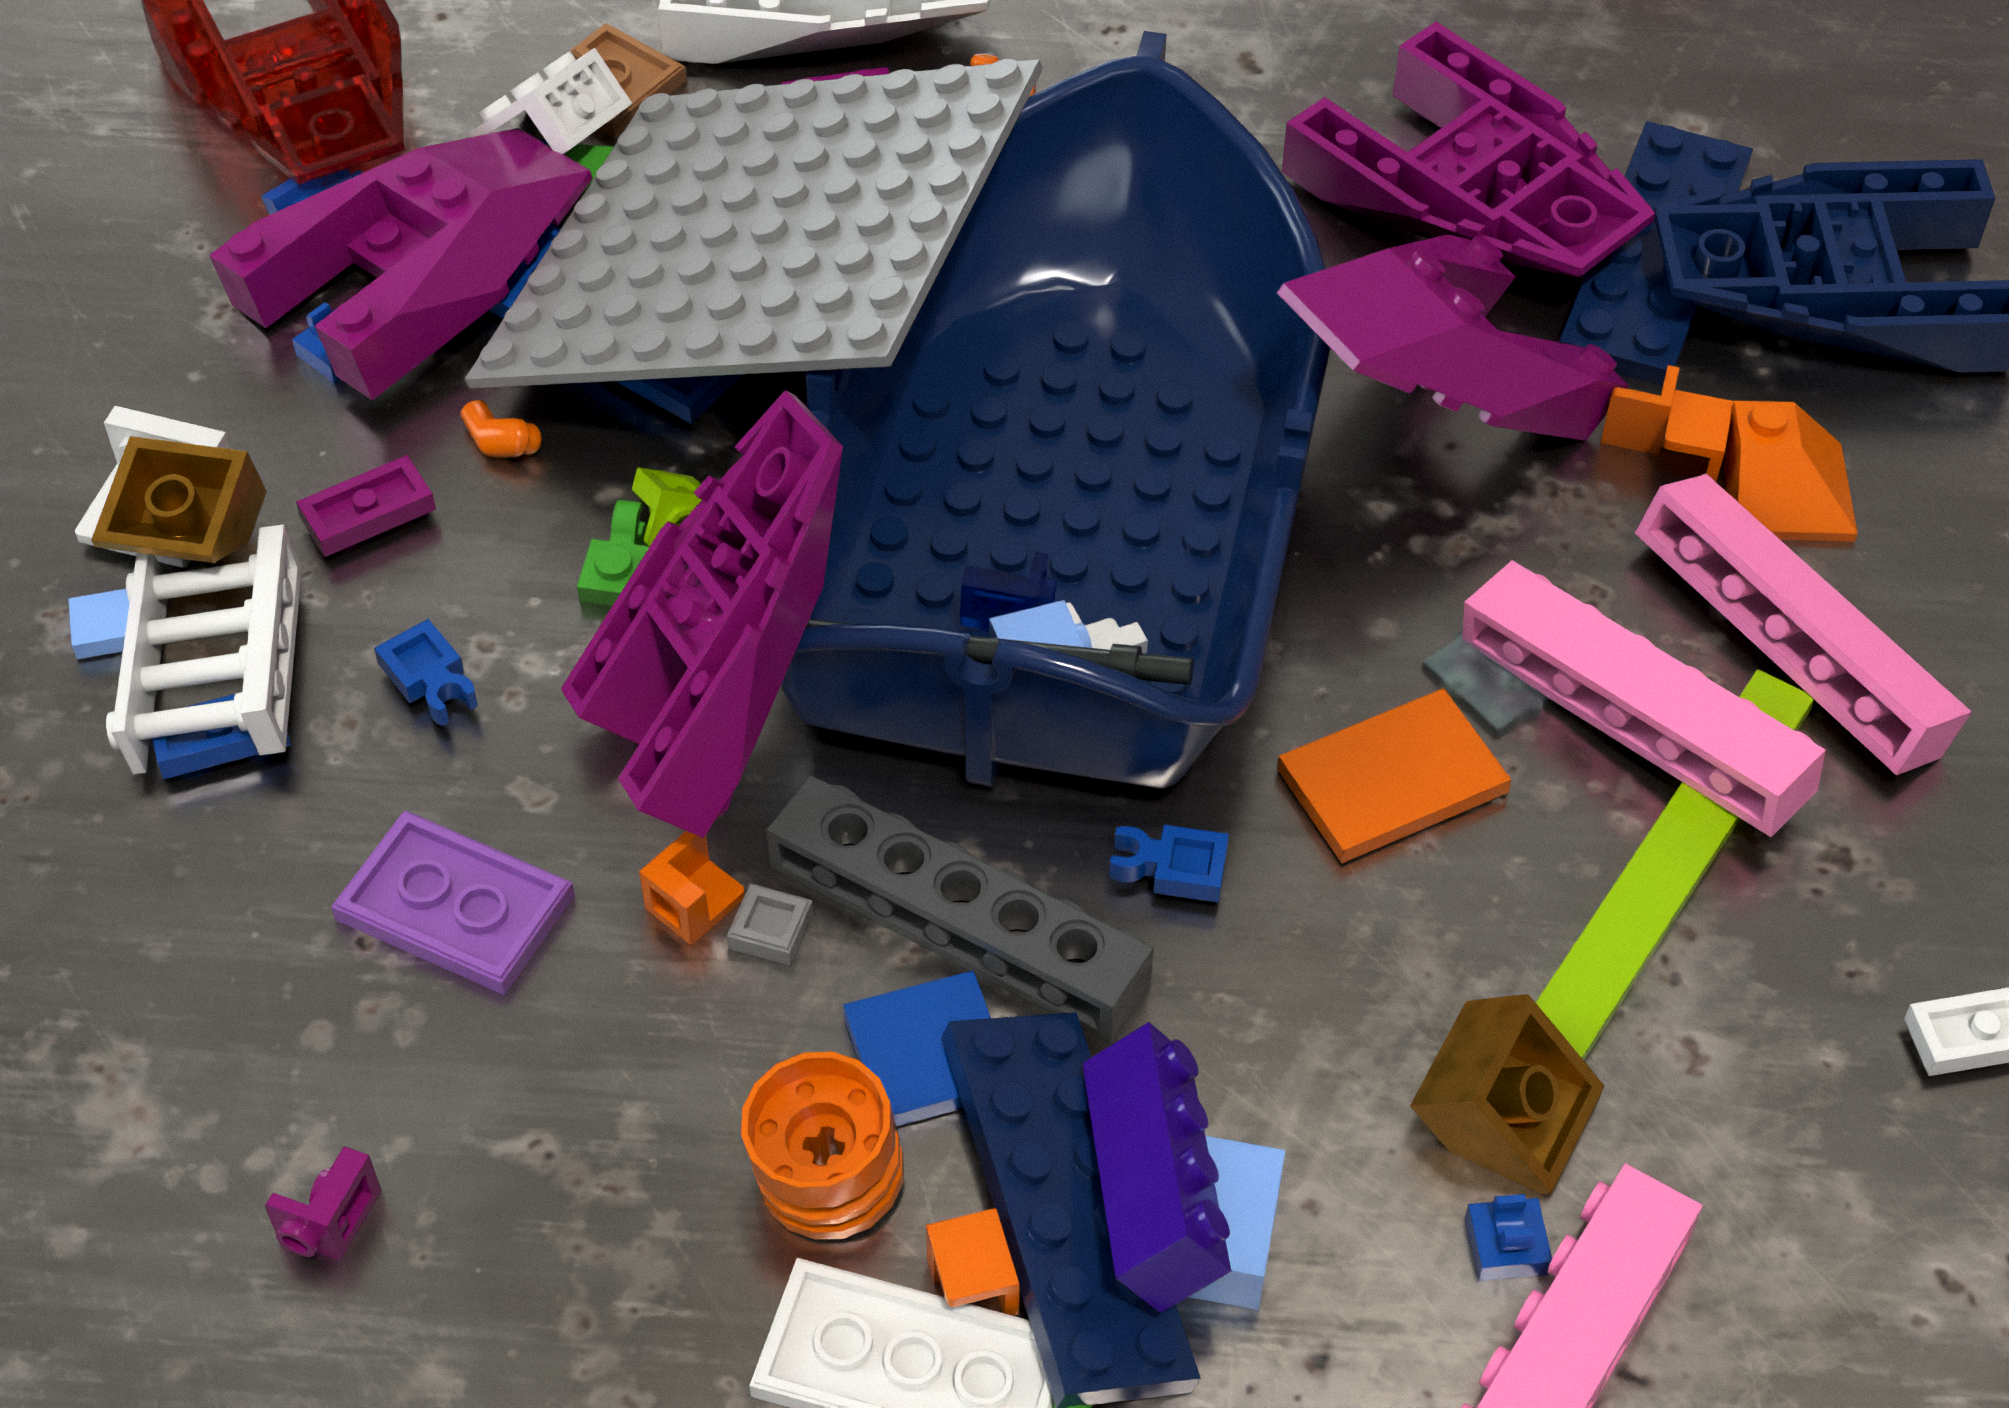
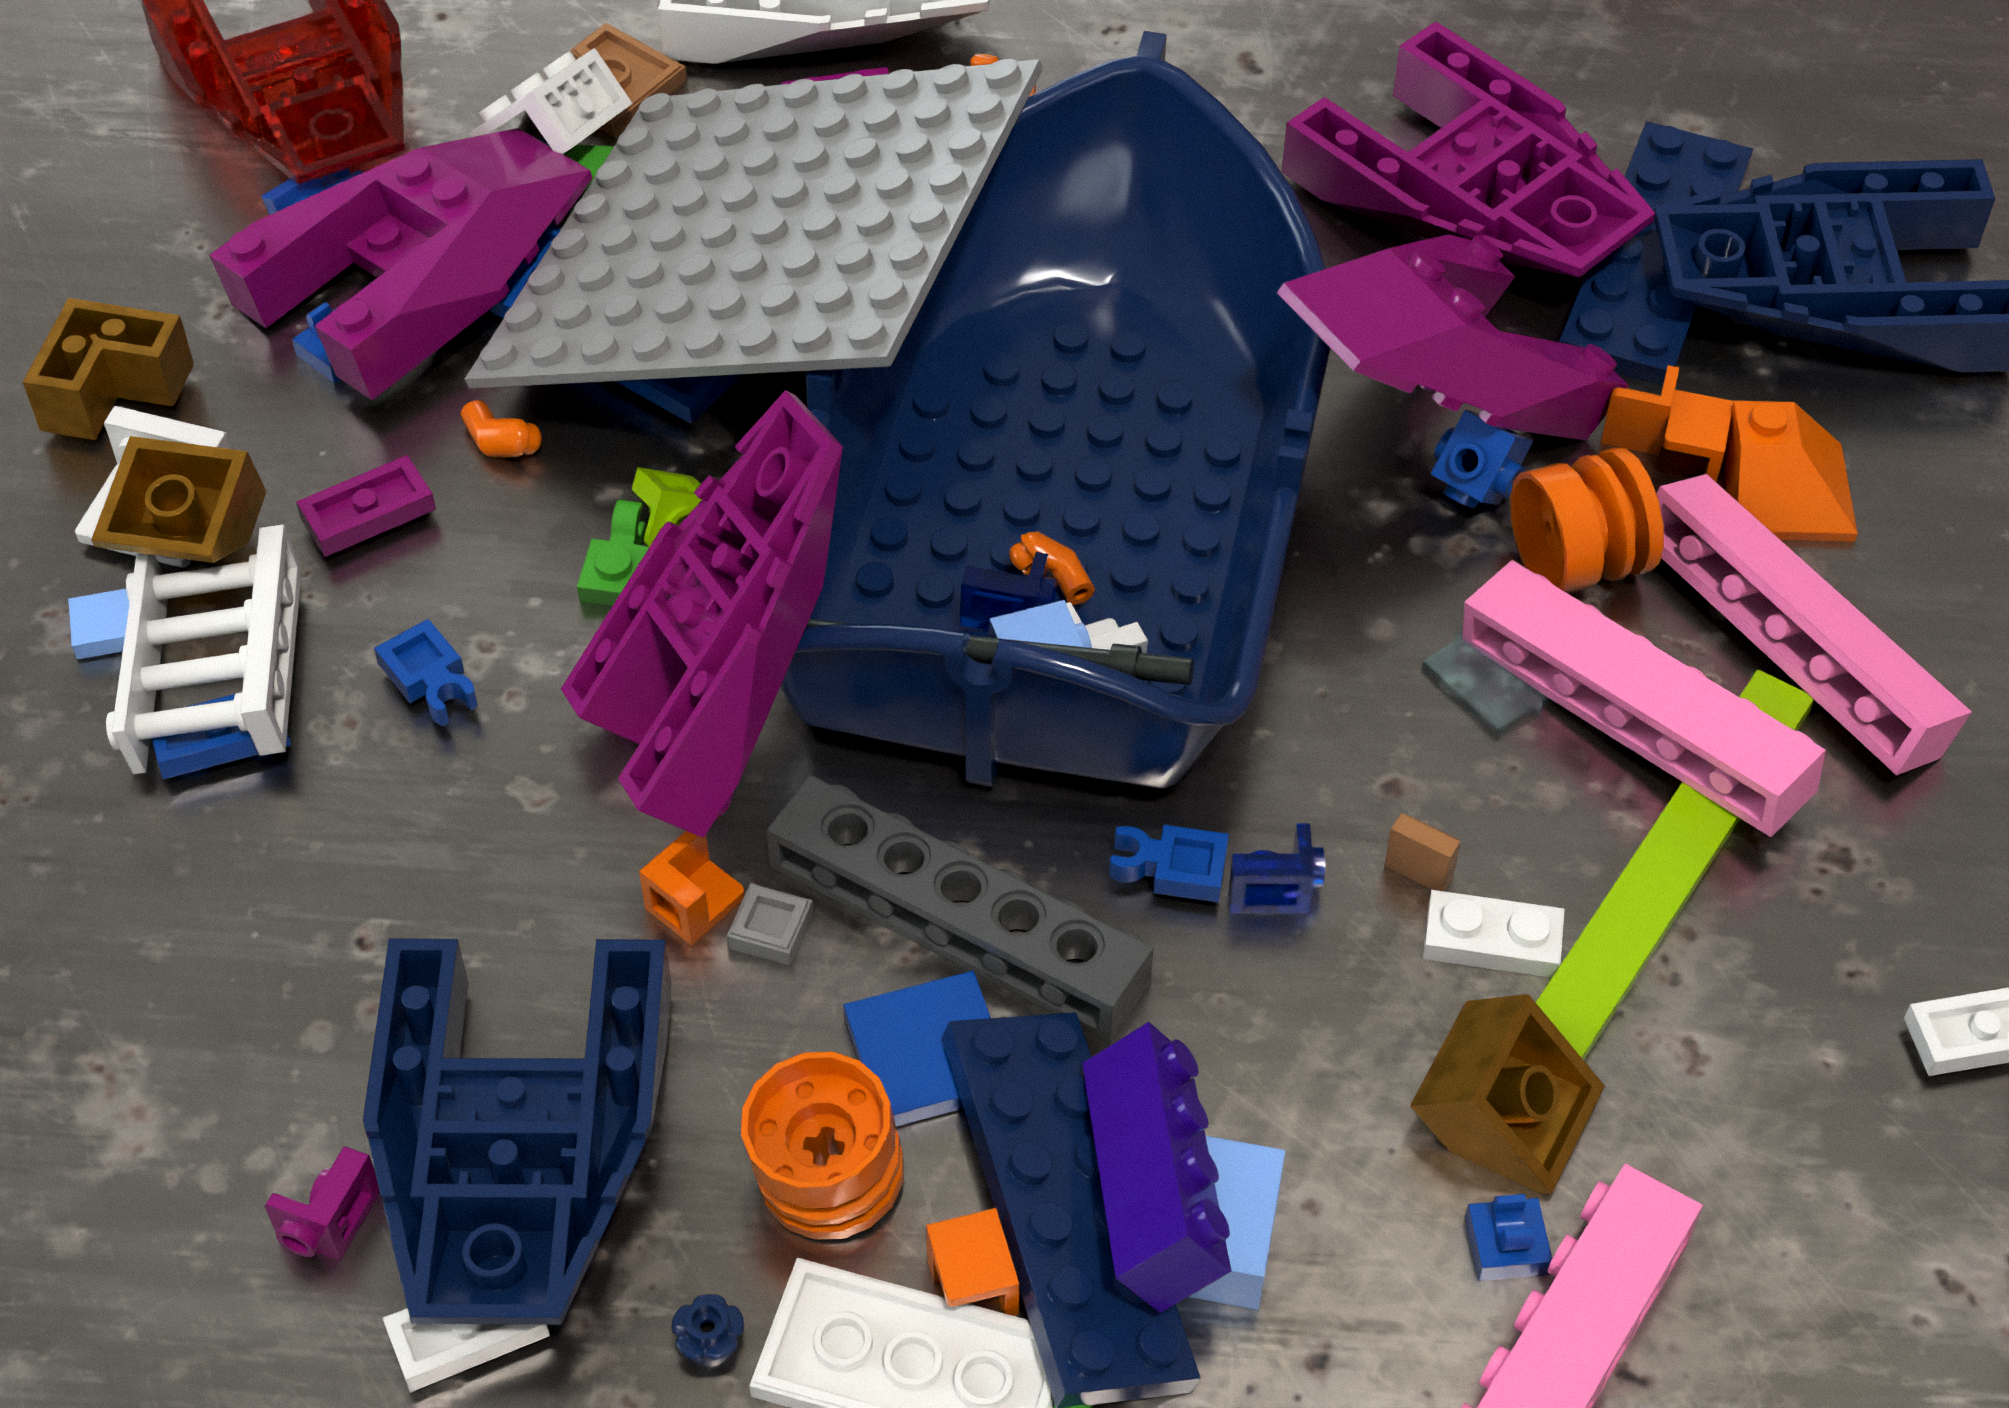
medium lavender tile [331,810,575,996] -> none
orange tile [1277,688,1511,864] -> none
none -> pearl gold brick [23,298,194,440]
none -> dark blue wedge [363,938,672,1325]
none -> white plate [383,1308,550,1392]
none -> dark blue plate [671,1294,744,1366]
none -> orange arm [1009,531,1095,605]
none -> clear blue bracket [1228,823,1325,913]
none -> medium nougat tile [1384,813,1461,891]
none -> white plate [1423,890,1565,978]
none -> blue brick [1431,410,1533,509]
none -> orange wheel [1510,447,1664,594]

